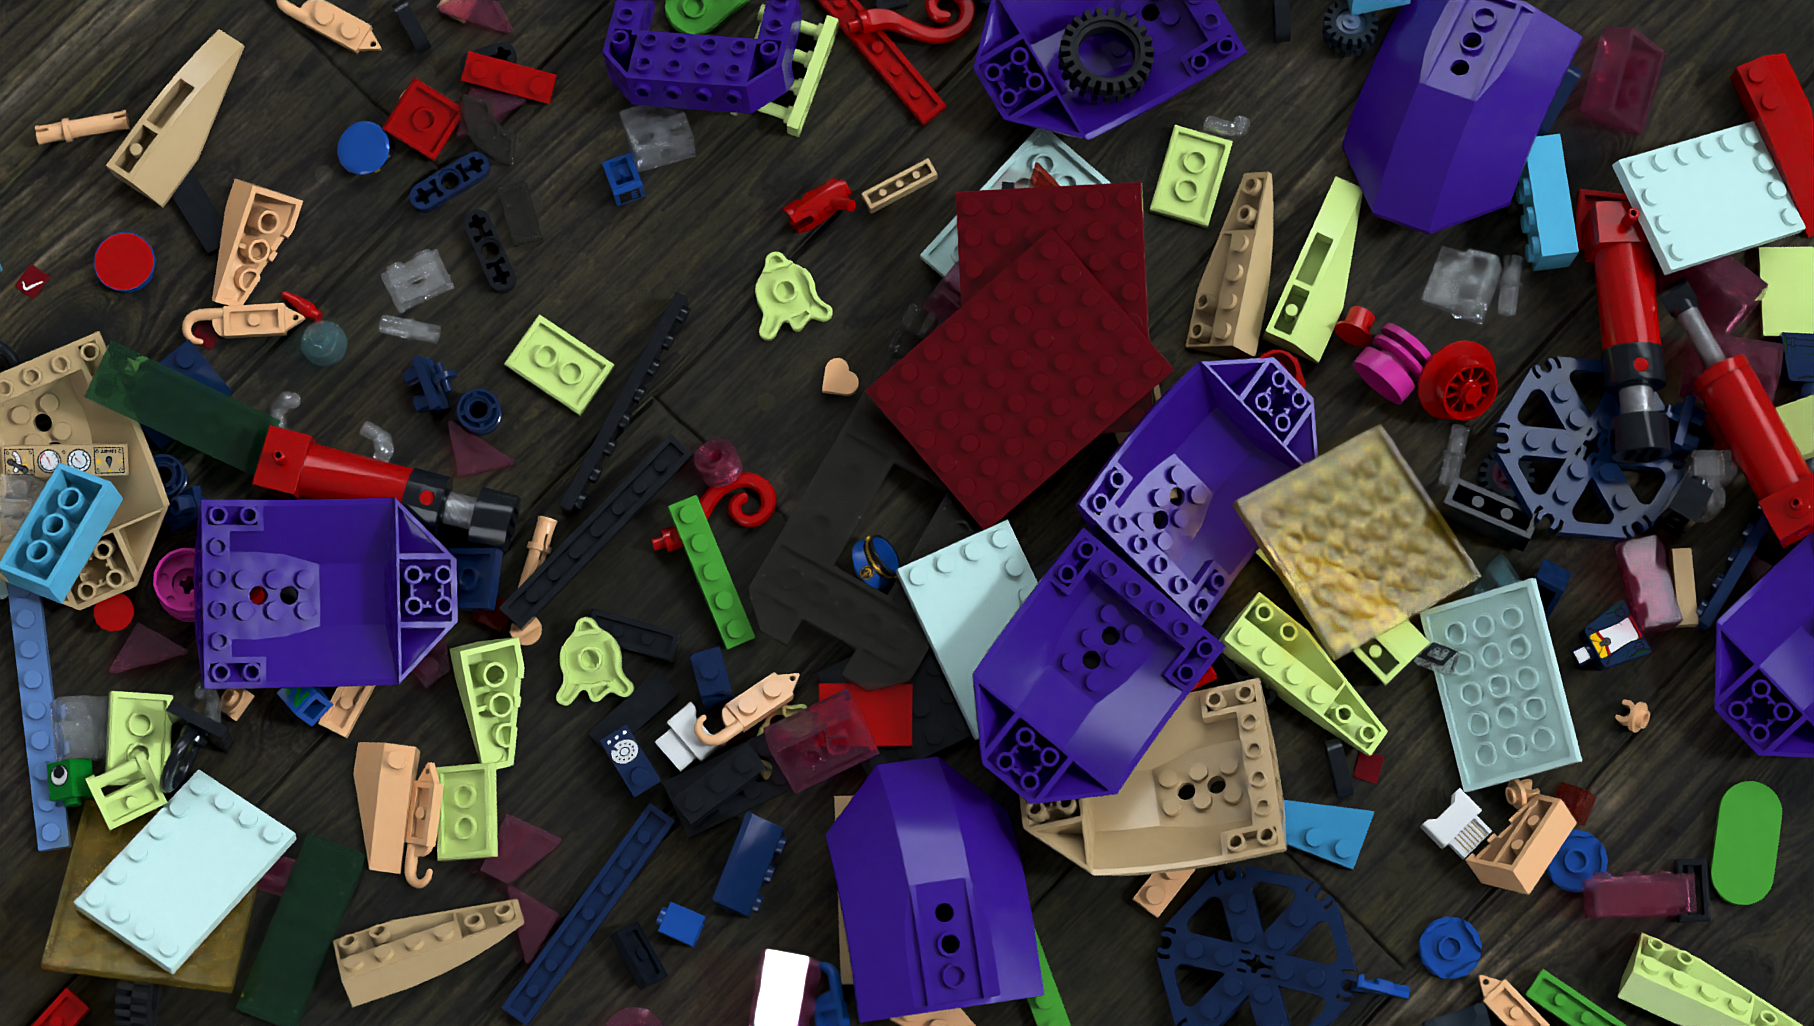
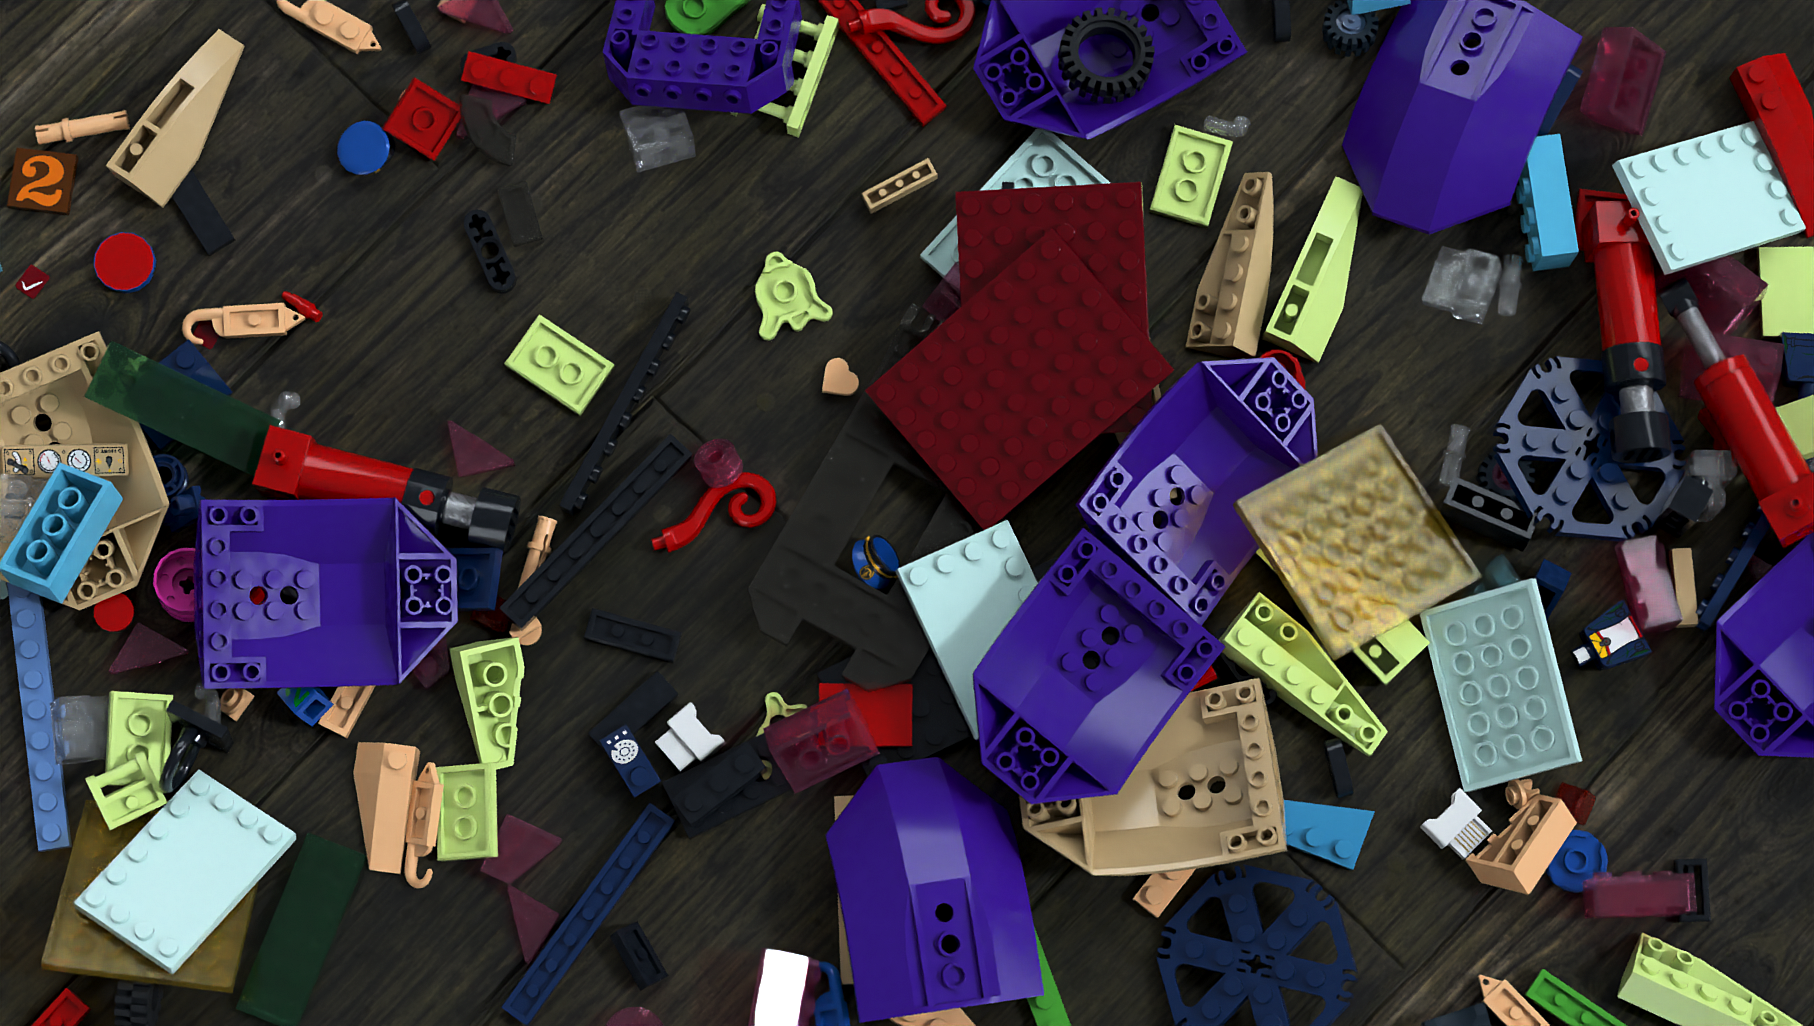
green brick [47,759,94,807] -> none
light nougat wedge [212,178,303,306] -> none
clear pink slope [255,856,296,896] -> none
clear light blue helmet [301,320,347,367] -> none
tan wedge [333,899,525,1007] -> none
clear arm [360,421,394,462] -> none
clear axle [379,315,441,345] -> none
clear brick [381,249,455,313] -> none
dark blue hips [403,355,457,413] -> none
dark blue beam [410,152,491,213] -> none
dark blue wheel [457,388,502,435] -> none
yellowish green tile [556,617,634,706] -> none
blue slope [601,153,646,206] -> none
blue brick [656,902,707,948] -> none
bright green plate [667,495,755,650] -> none
dark blue torso [689,646,734,711] -> none
light nougat plate [694,672,800,746] -> none
dark blue slope [712,812,787,919] -> none
red piece [782,177,856,234] -> none
clear red slope [1029,162,1060,188] -> none
red piece [1334,306,1375,347] -> none
blue tile [1351,974,1410,999] -> none
dark pink wheel [1352,323,1432,405] -> none
dark red sticker [1353,752,1384,783] -> none
slope [1414,642,1460,674] -> none
red piece [1418,340,1498,421] -> none
blue tile [1418,916,1482,980] -> none
light nougat plate [1615,700,1650,733] -> none
dark blue hips [1657,395,1707,456] -> none
bright green tile [1709,781,1782,906] -> none
none -> reddish brown tile [7,148,79,215]

